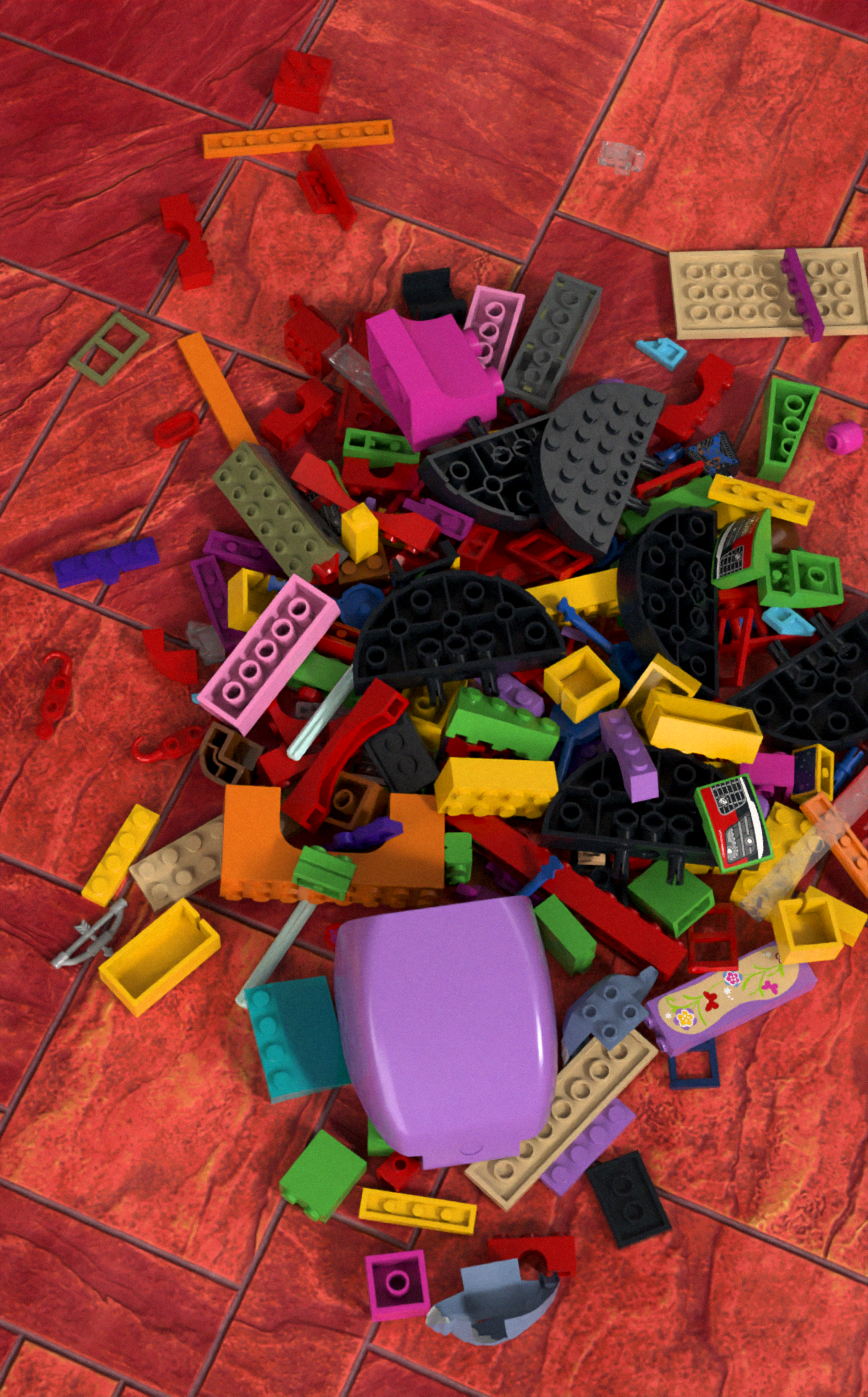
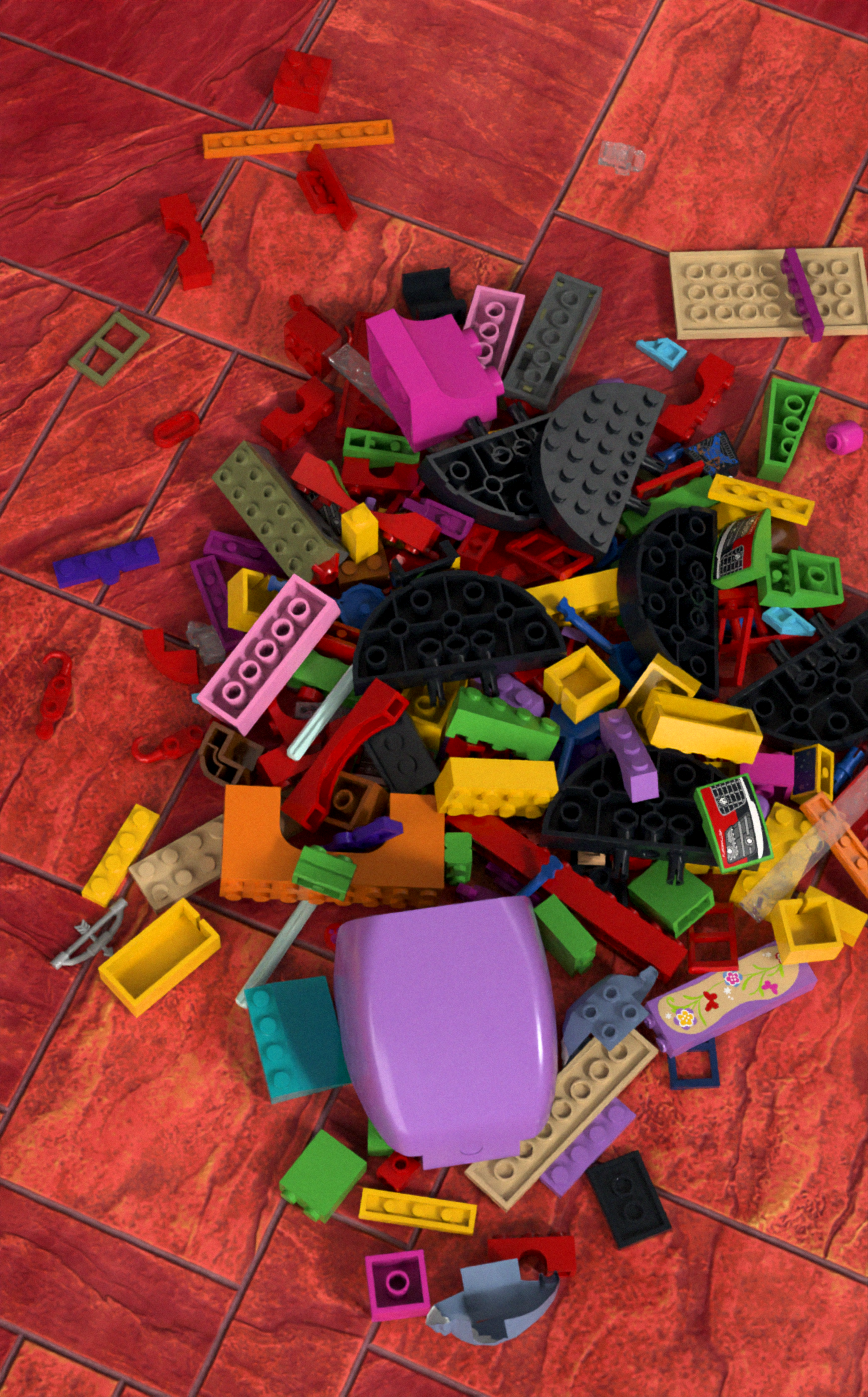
orange tile [177,331,260,452] -> none

